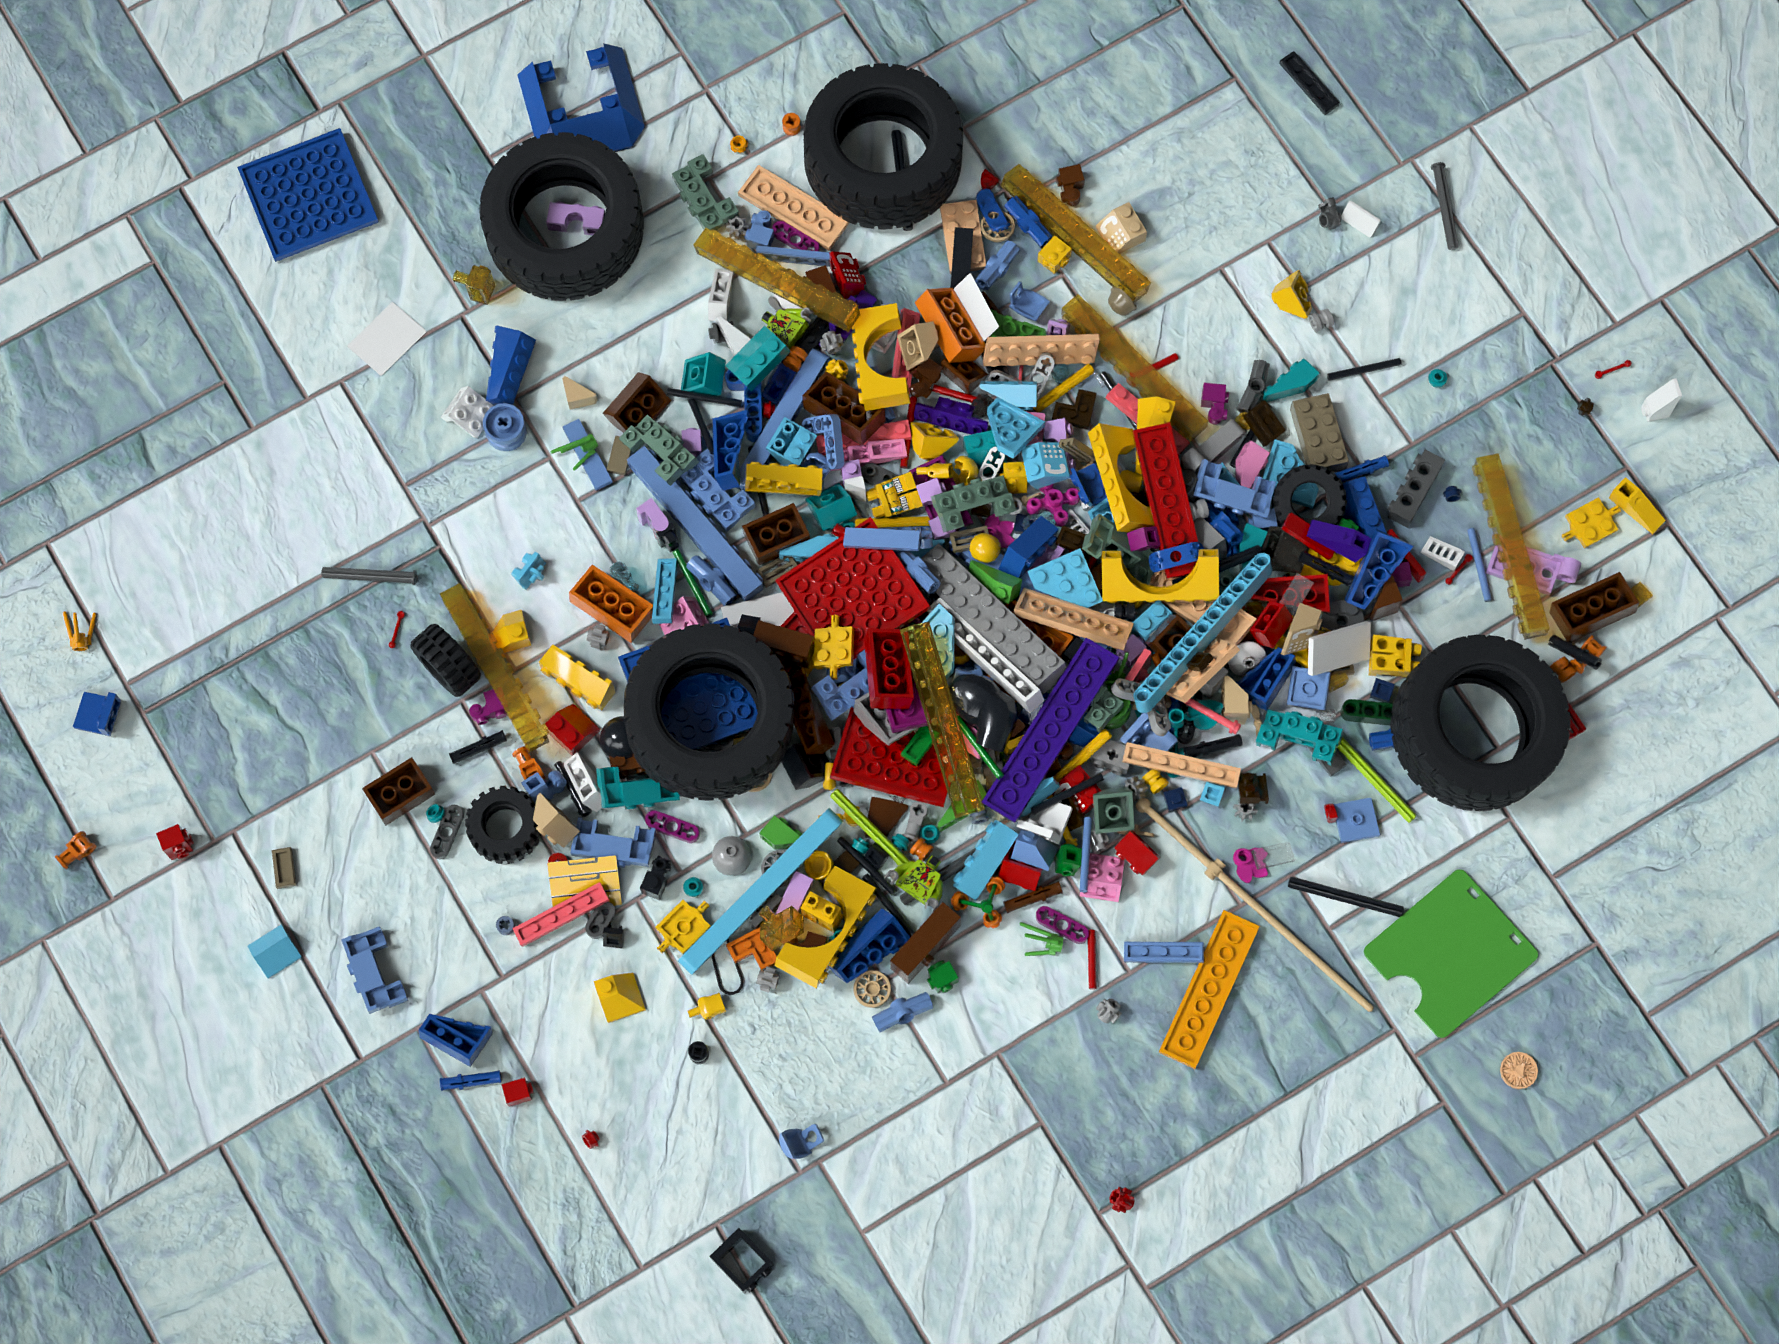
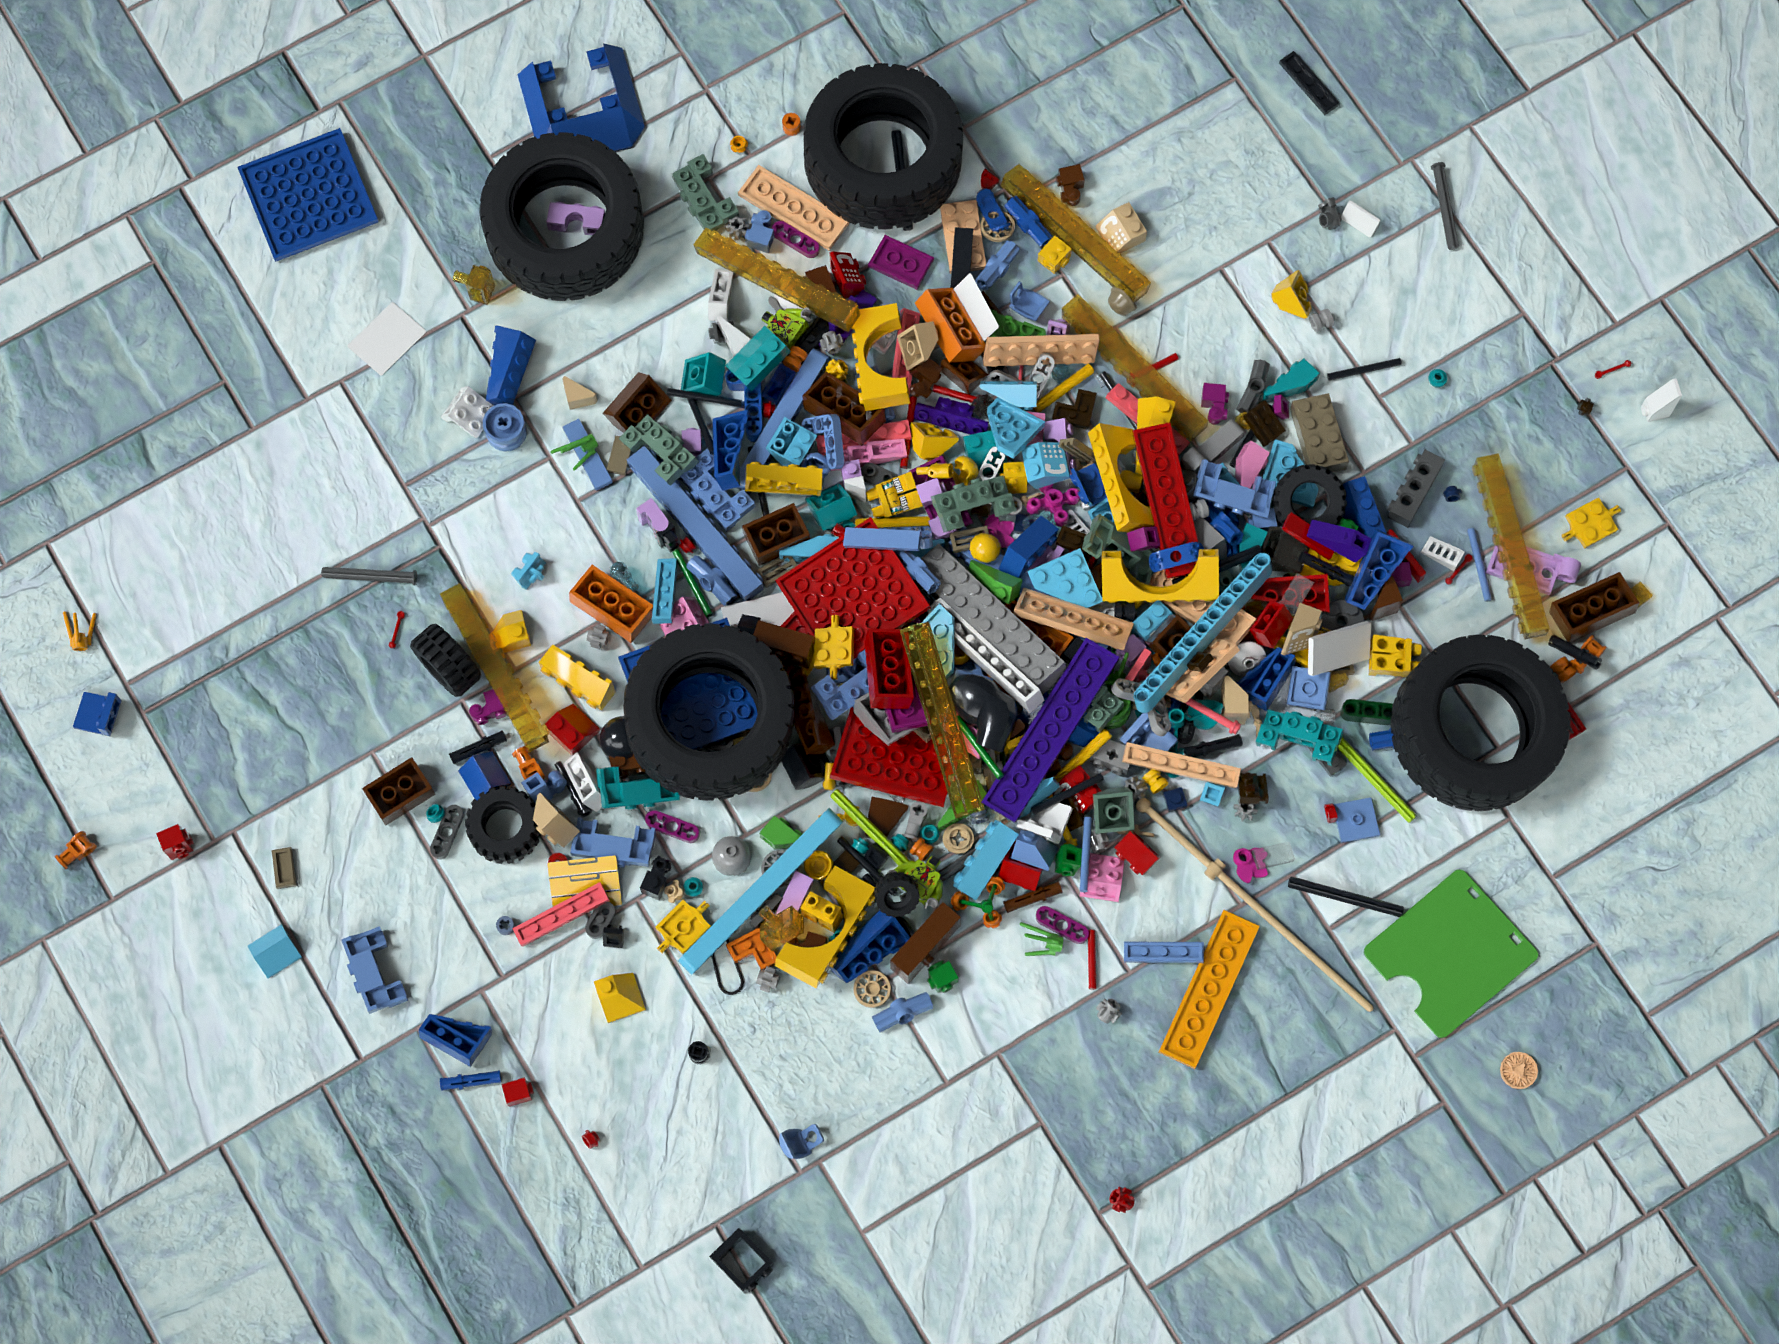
yellow piece [687,993,726,1020] -> none
medium blue tile [756,246,830,267] -> none
green tile [901,726,939,766] -> none
blue pin [1335,455,1389,482] -> none
dark blue plate [1369,678,1395,703] -> none
yellow slope [1609,477,1666,535] -> none
none -> blue slope [458,751,511,800]
none -> tan plate [664,880,684,903]
none -> red plate [679,536,697,554]
none -> magenta tile [868,235,934,290]
none -> black tyre [874,872,920,917]
none -> tan gear [943,823,974,855]
none -> magenta plate [1272,395,1289,420]

